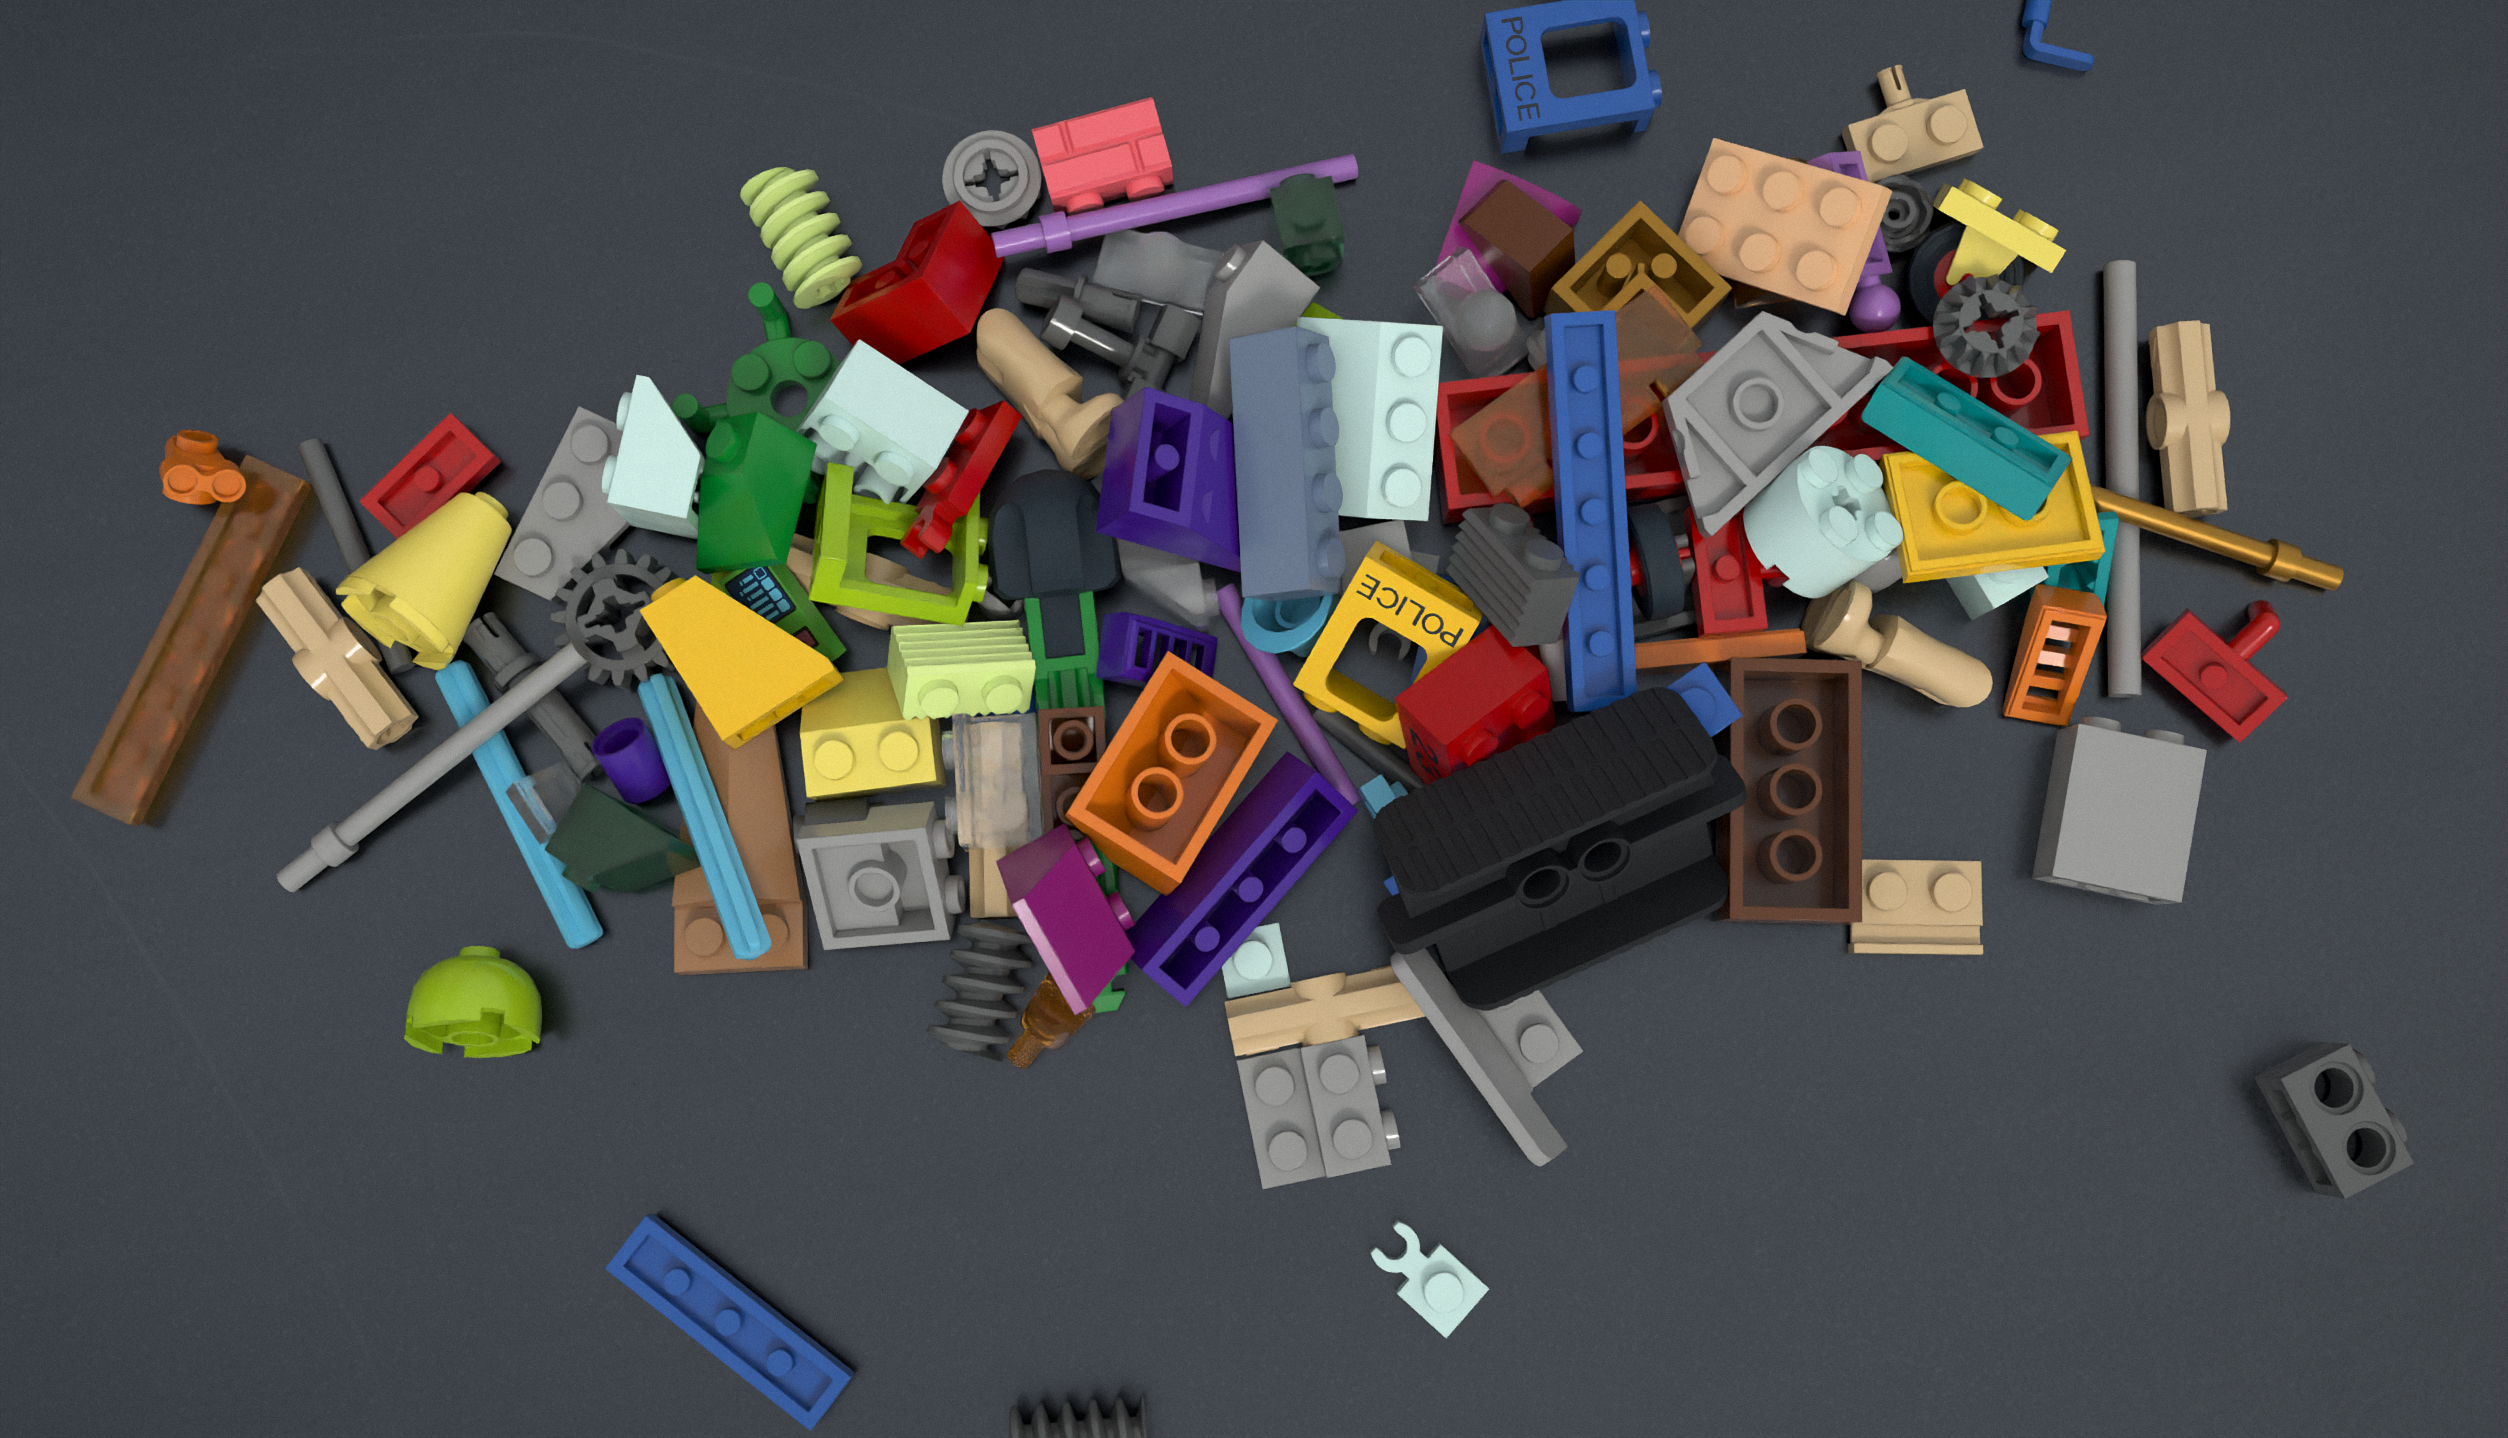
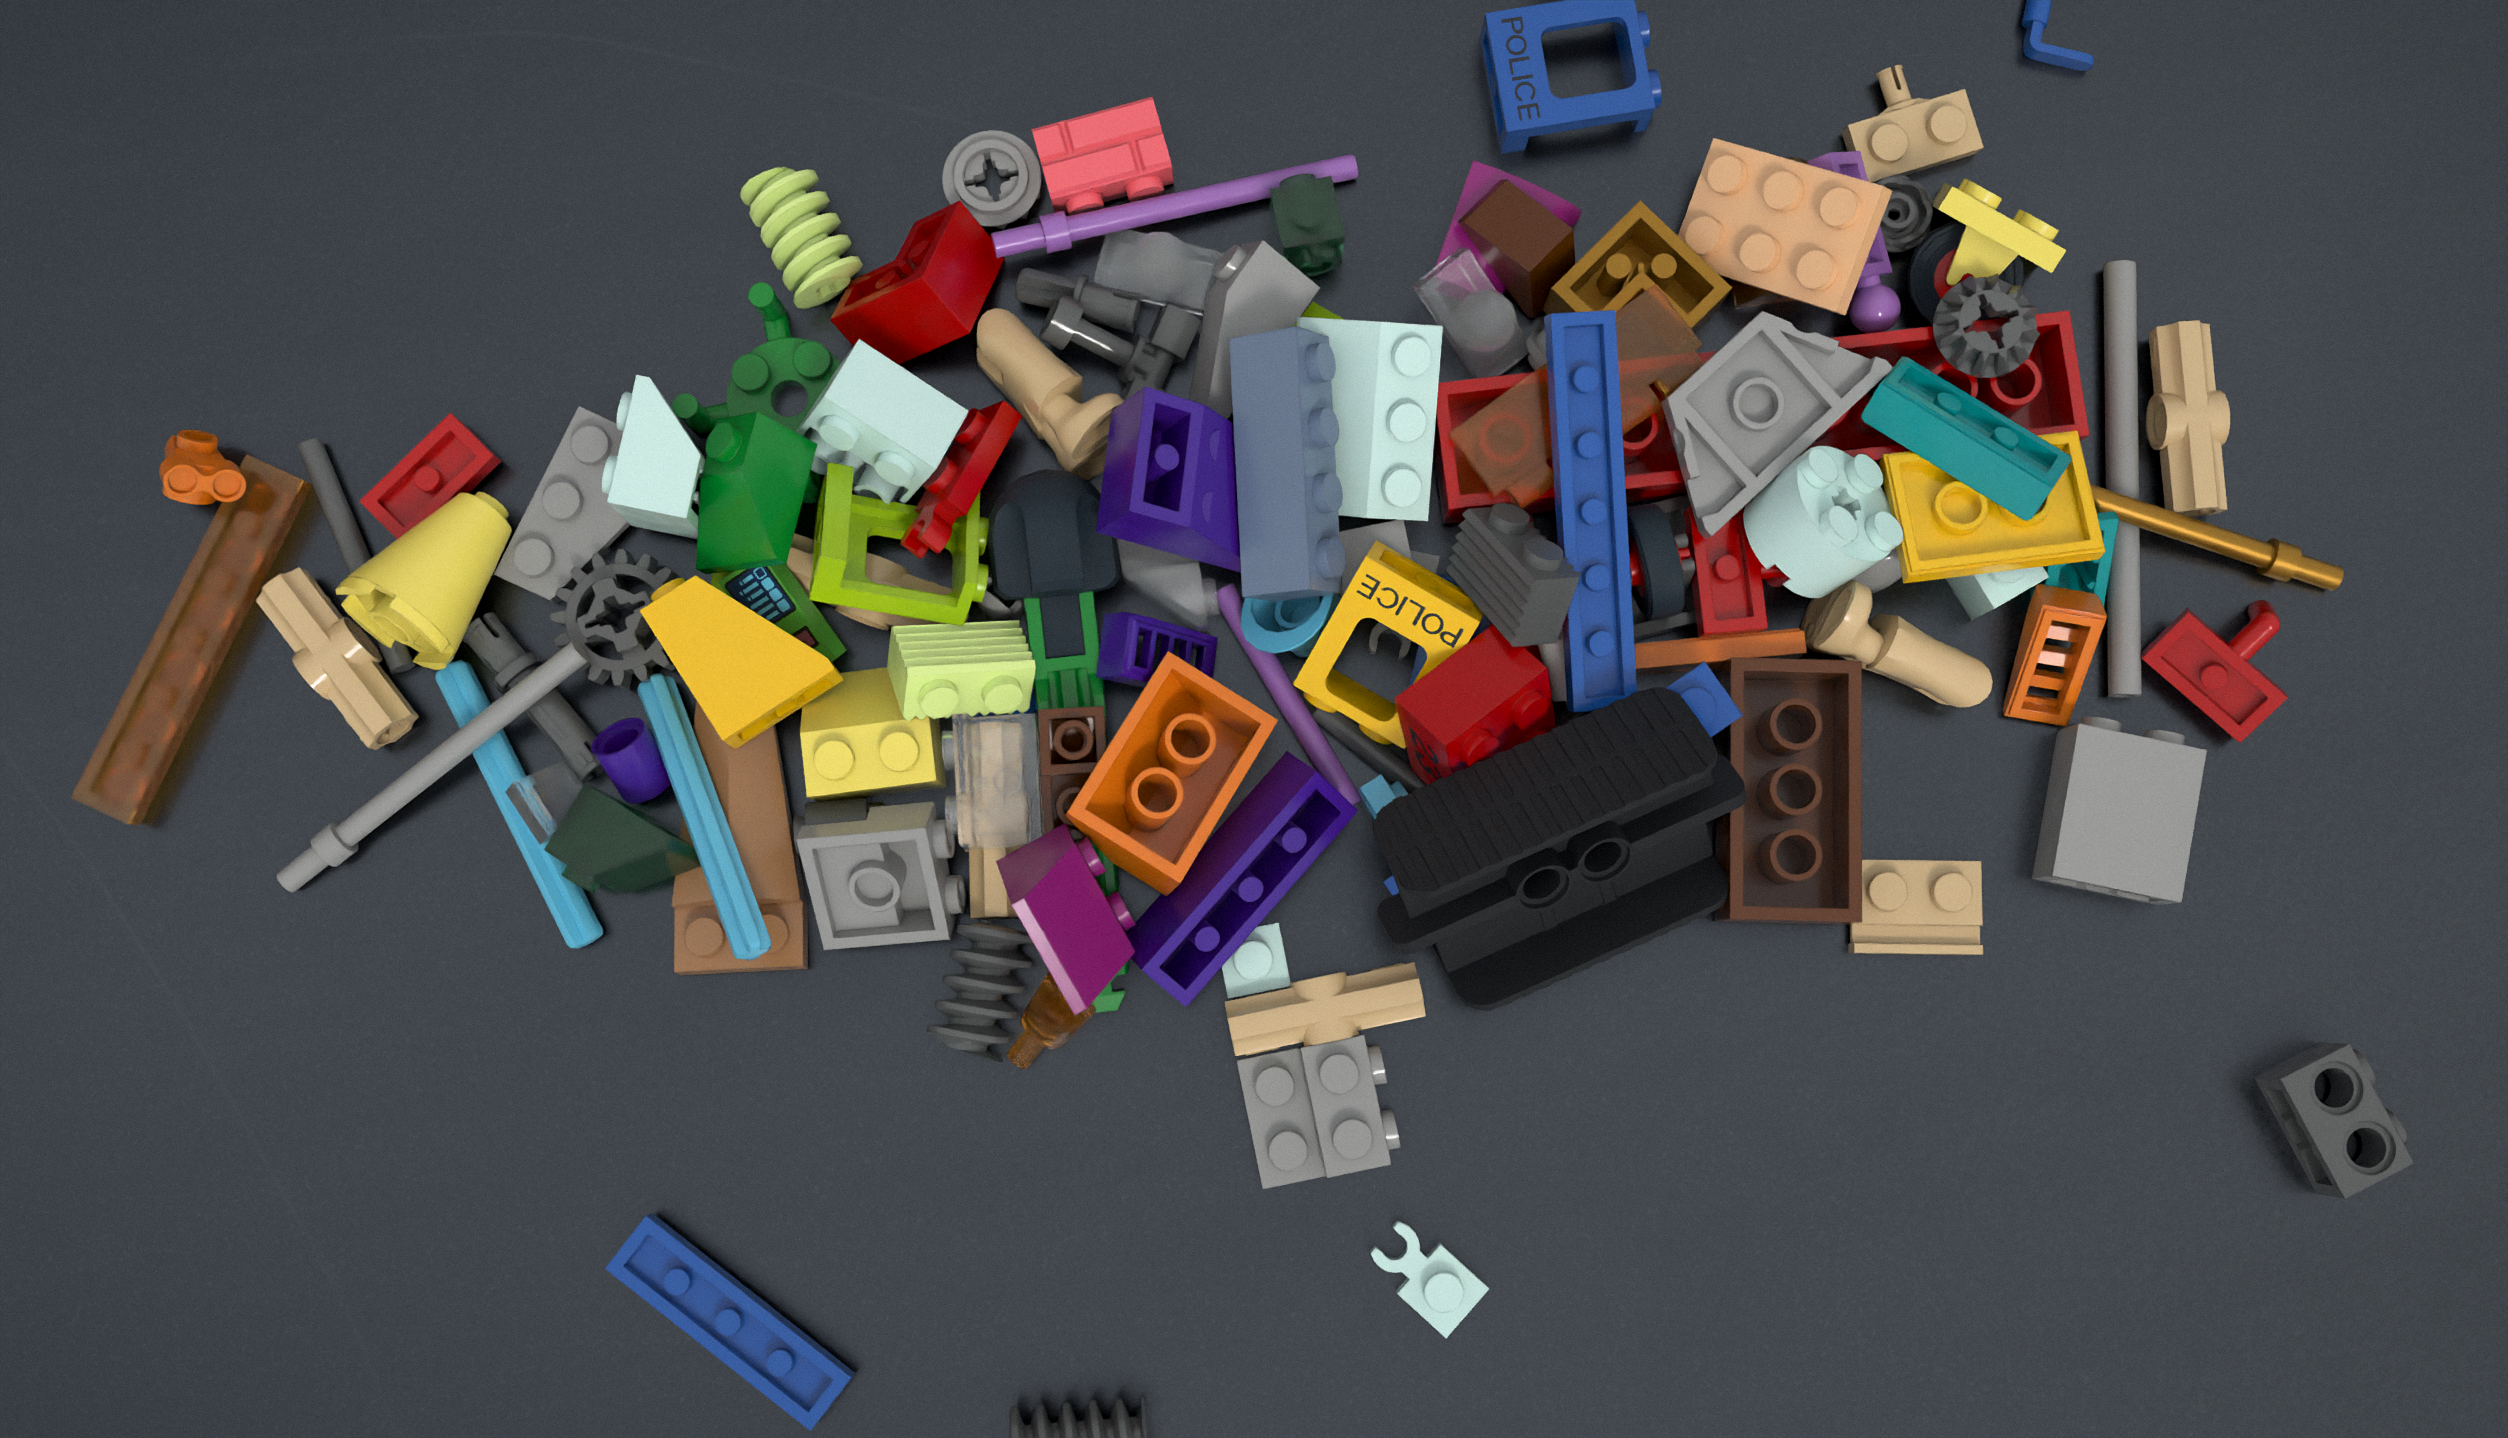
lime cylinder [404,946,542,1058] -> none
light grey plate [1391,948,1583,1166] -> none

